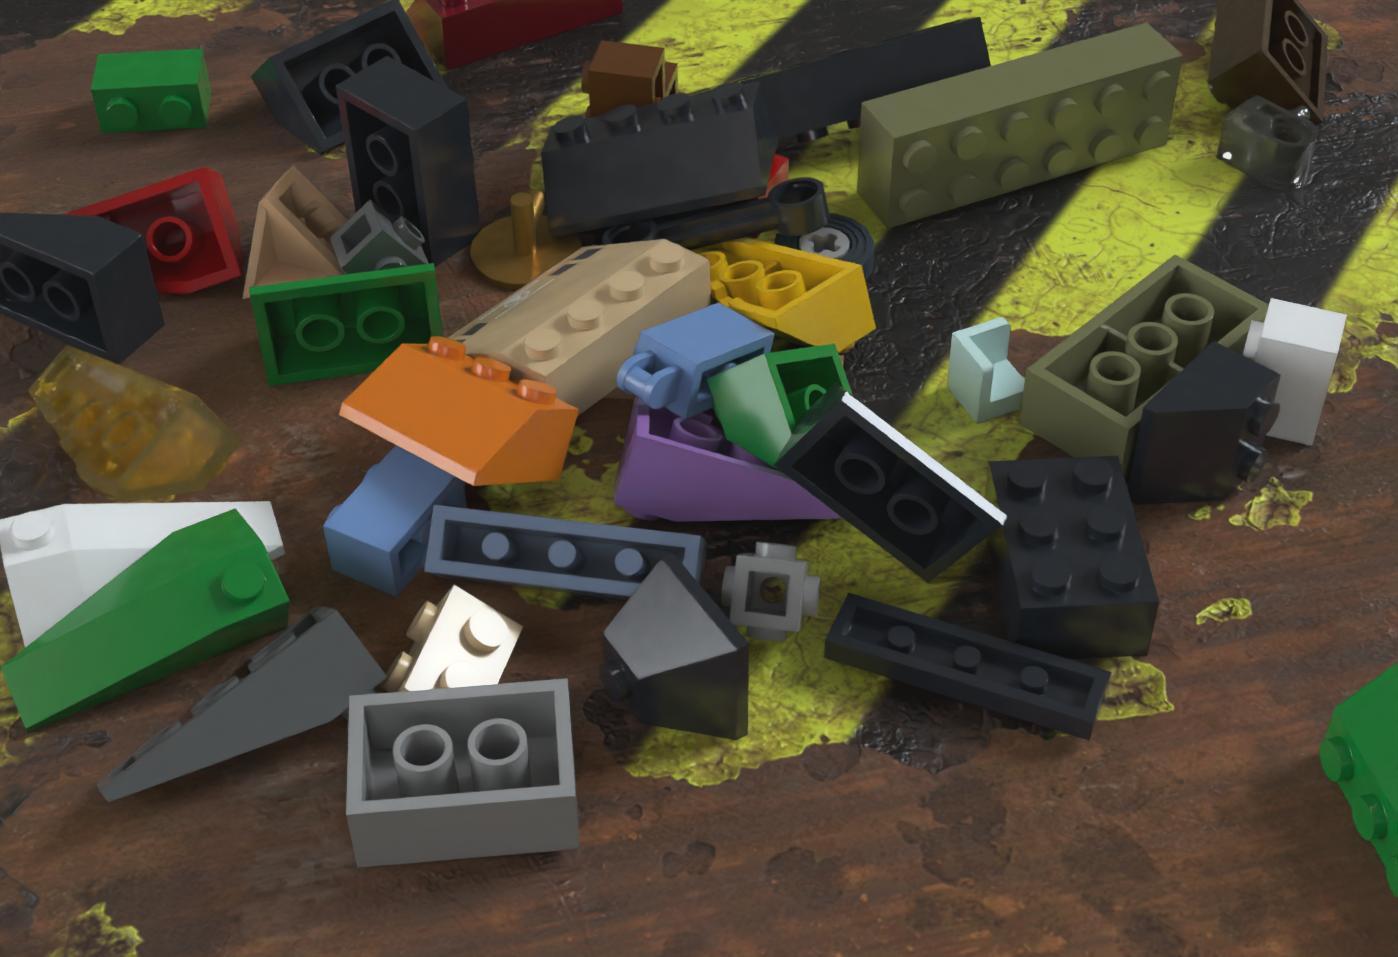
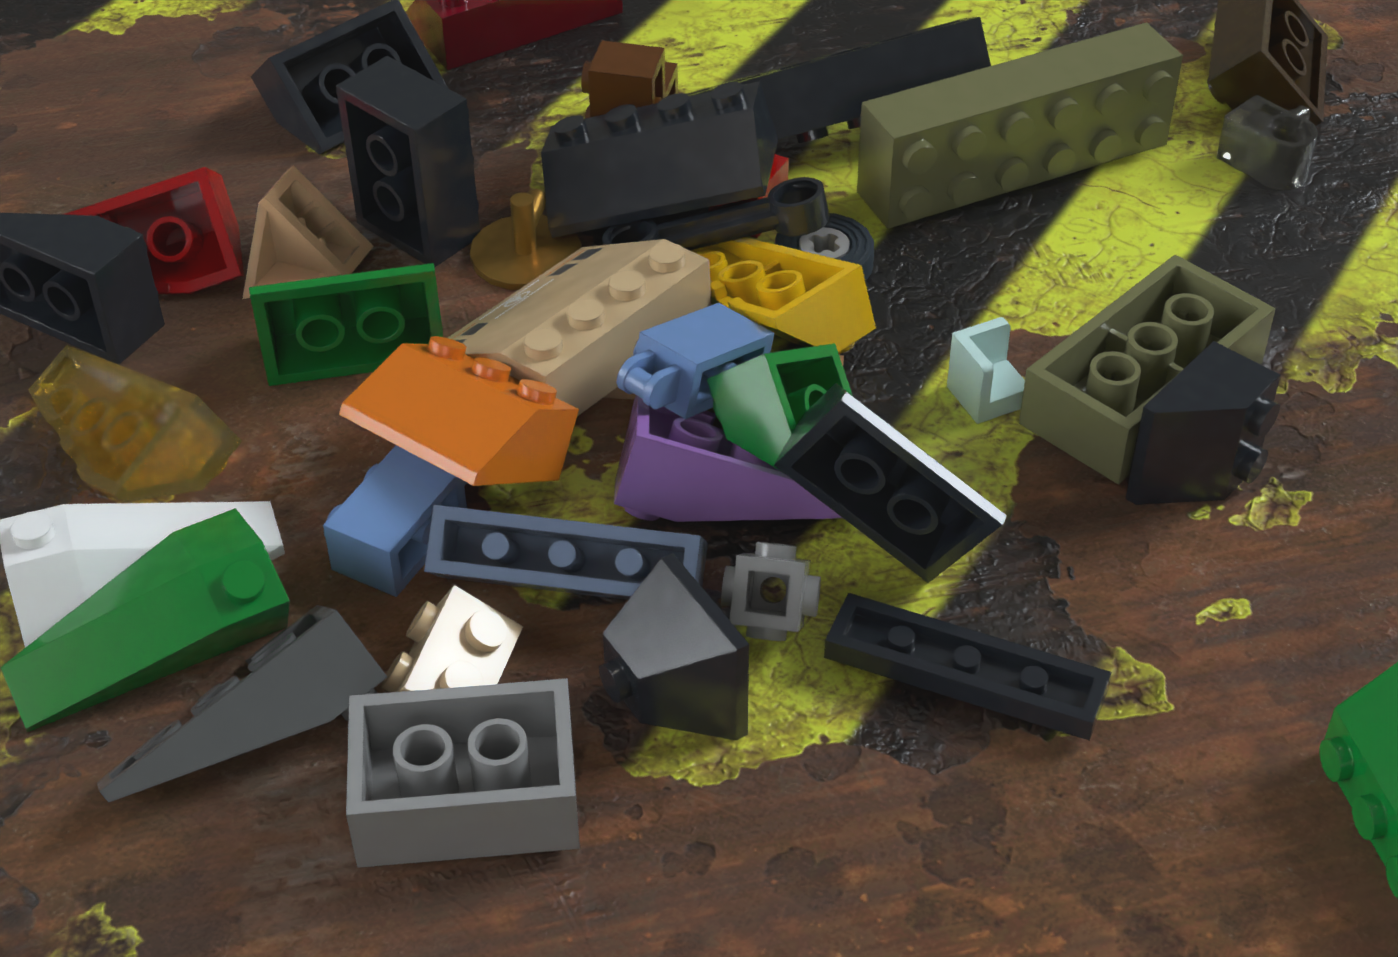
green piece [91,48,211,133] -> none
dark grey brick [330,200,429,275] -> none
black brick [984,455,1159,659] -> none
white brick [1243,298,1347,446] -> none

